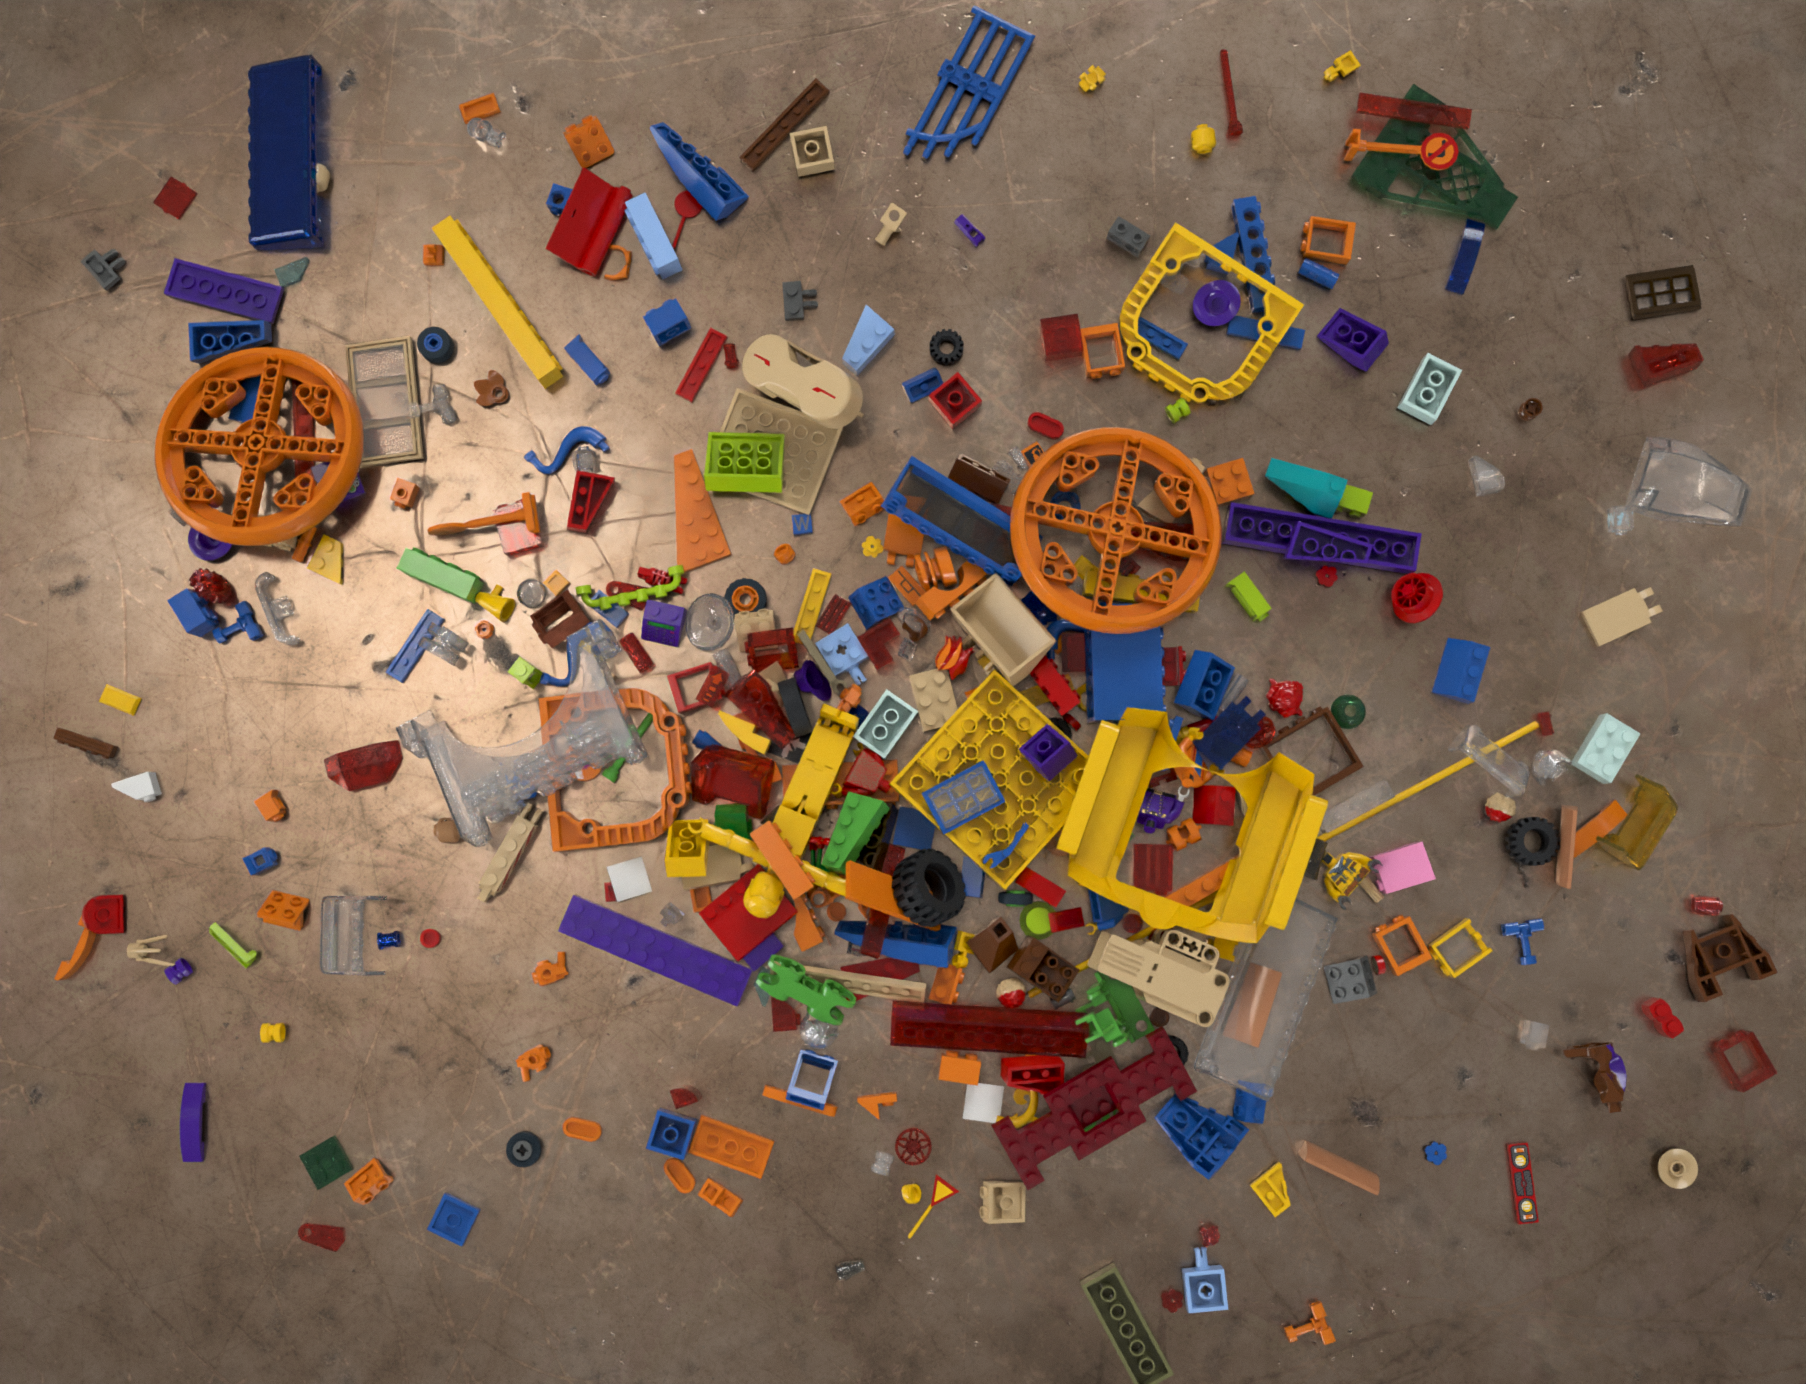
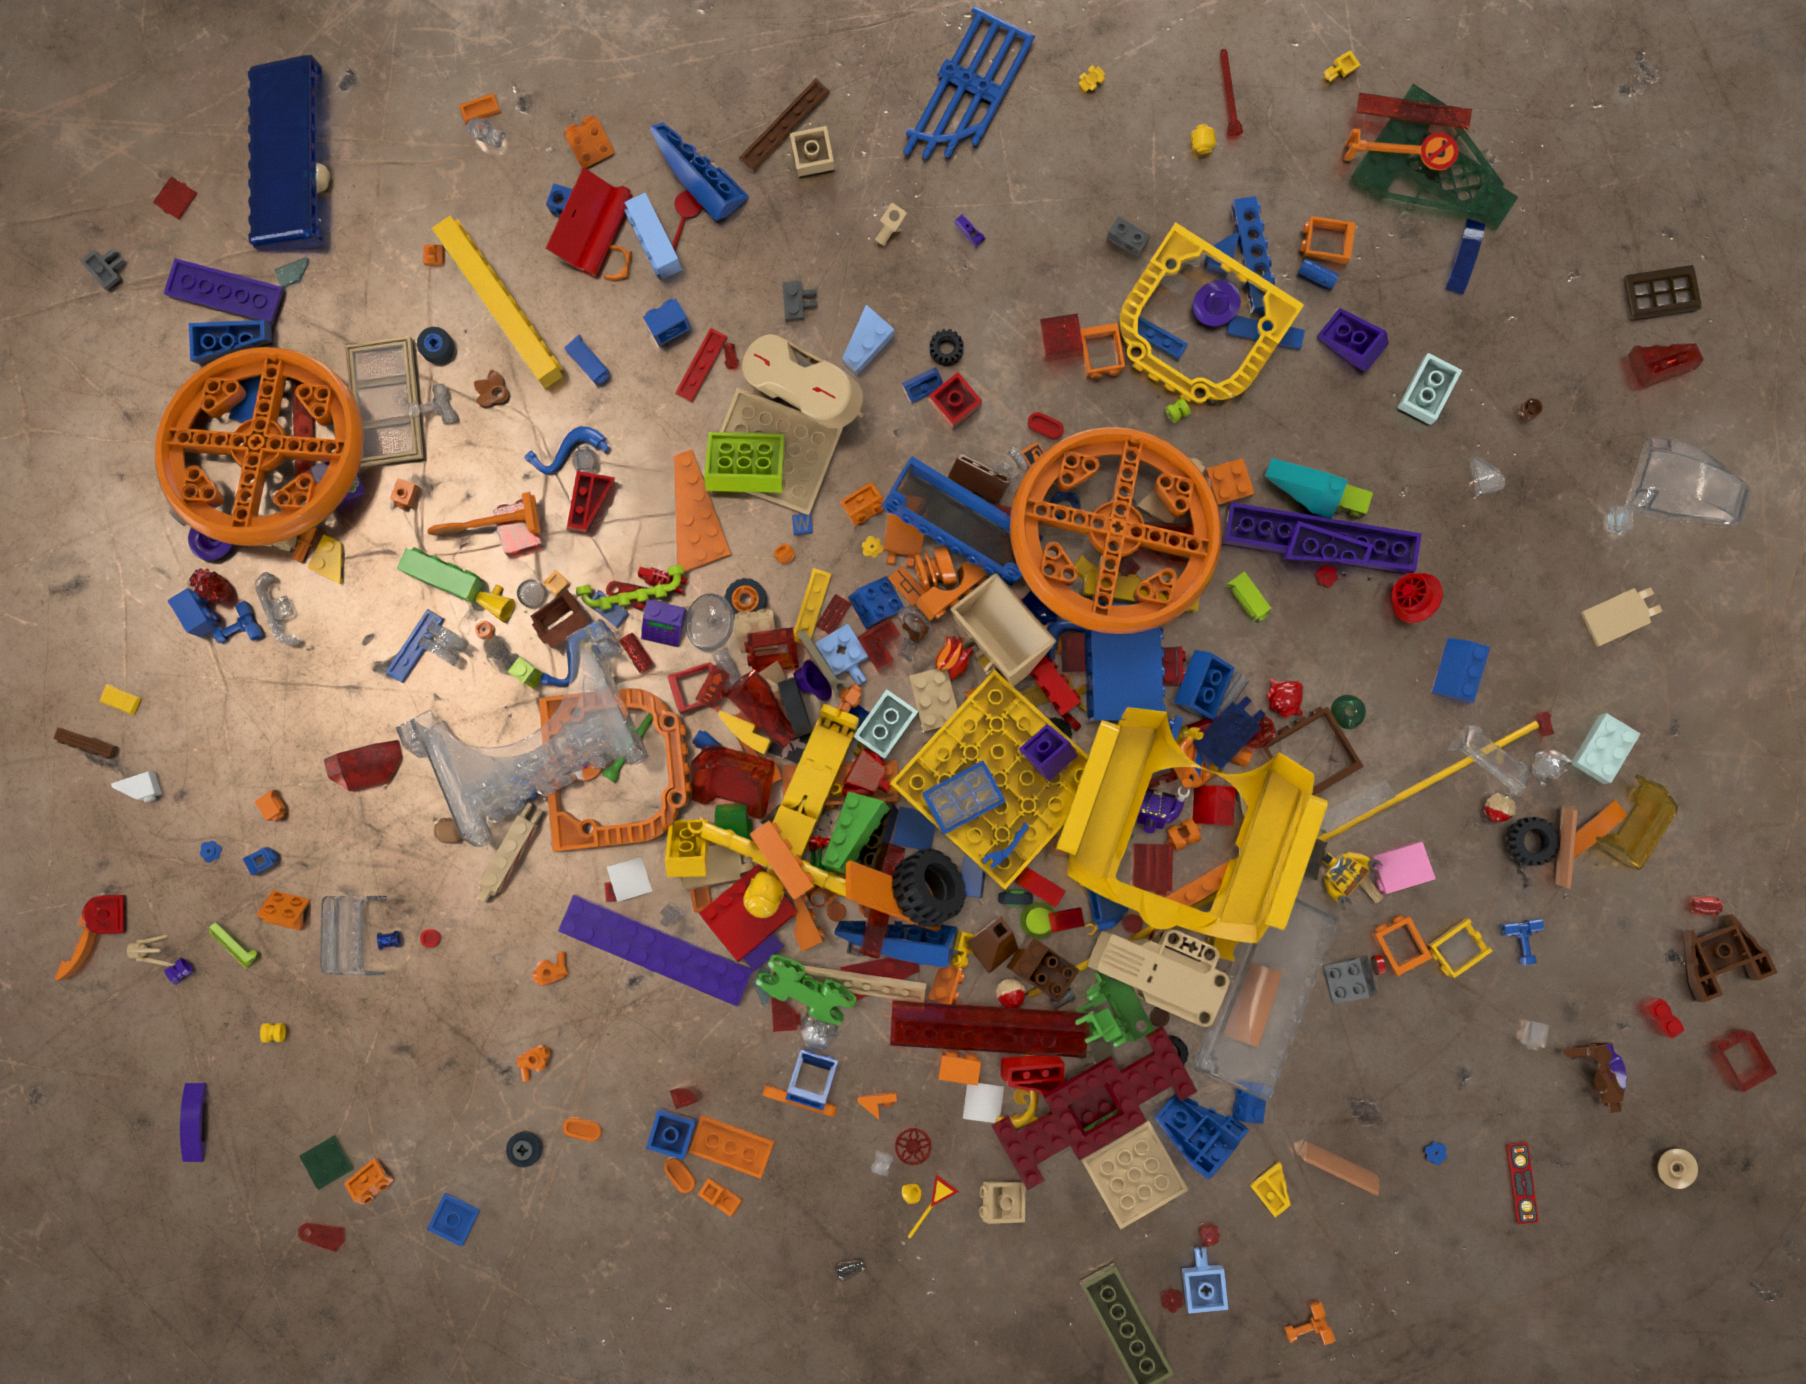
none -> blue plant [200,840,222,863]
none -> tan plate [1081,1120,1188,1230]

